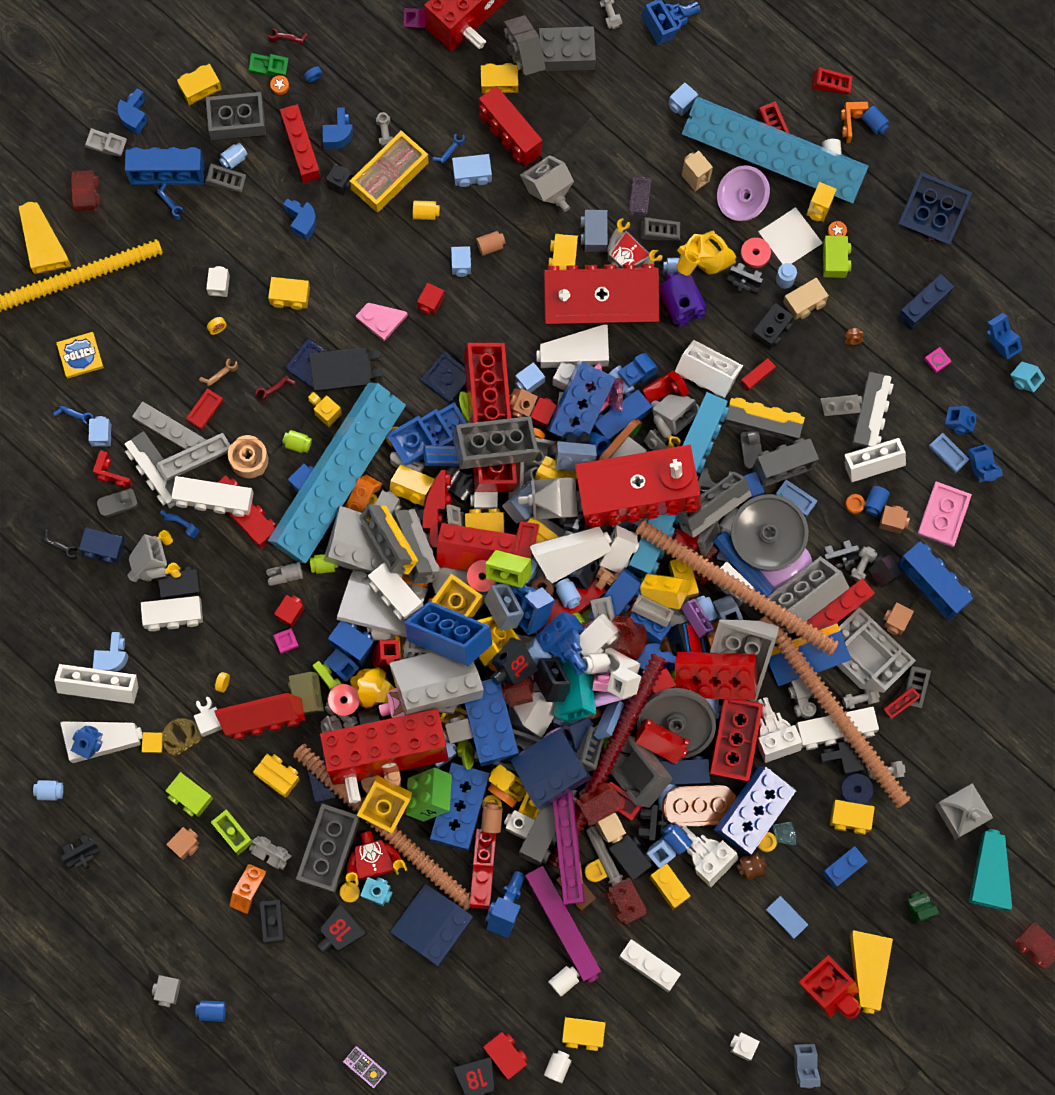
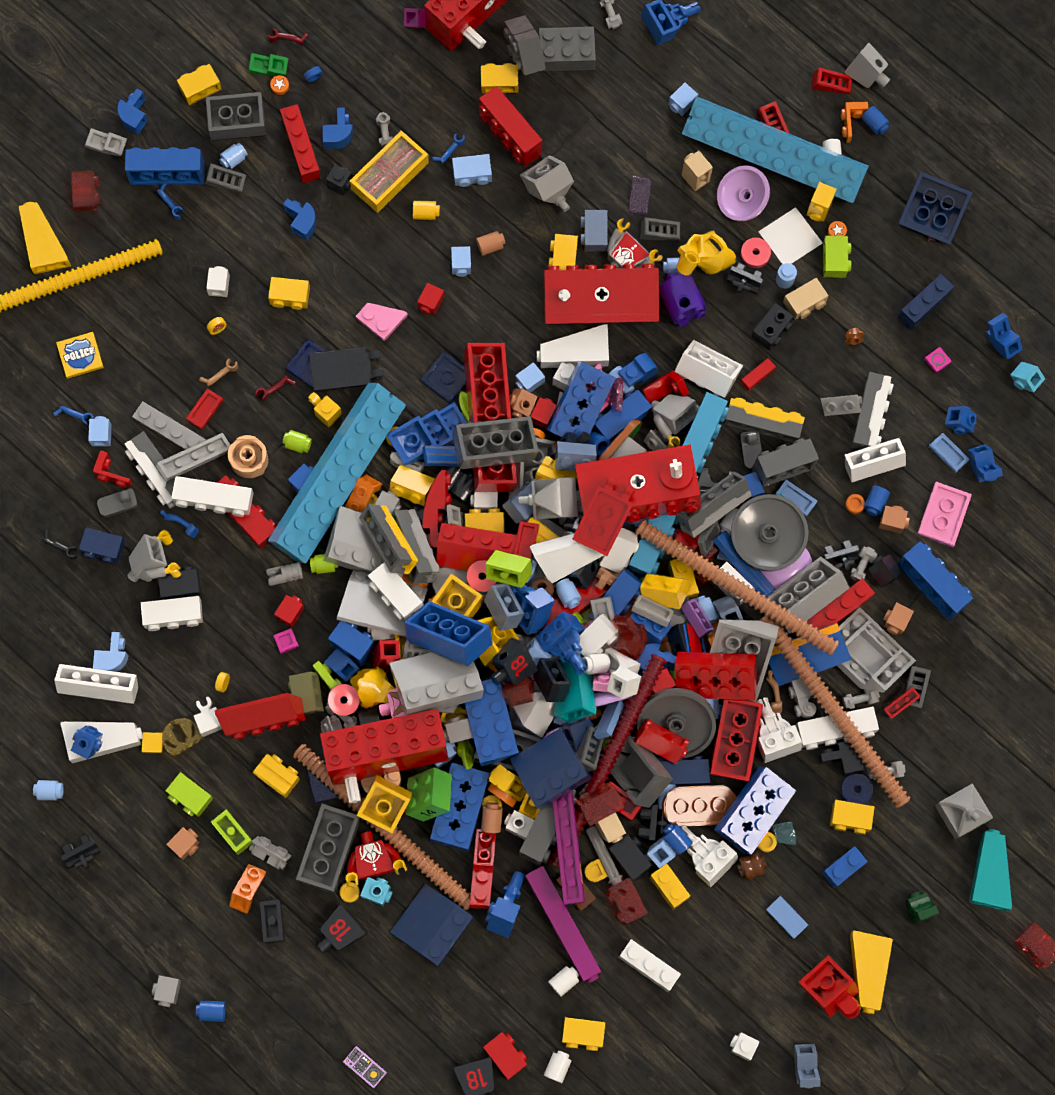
none -> red tile [572,476,634,556]
none -> medium nougat piece [766,670,782,713]
none -> light grey torso [844,43,890,88]

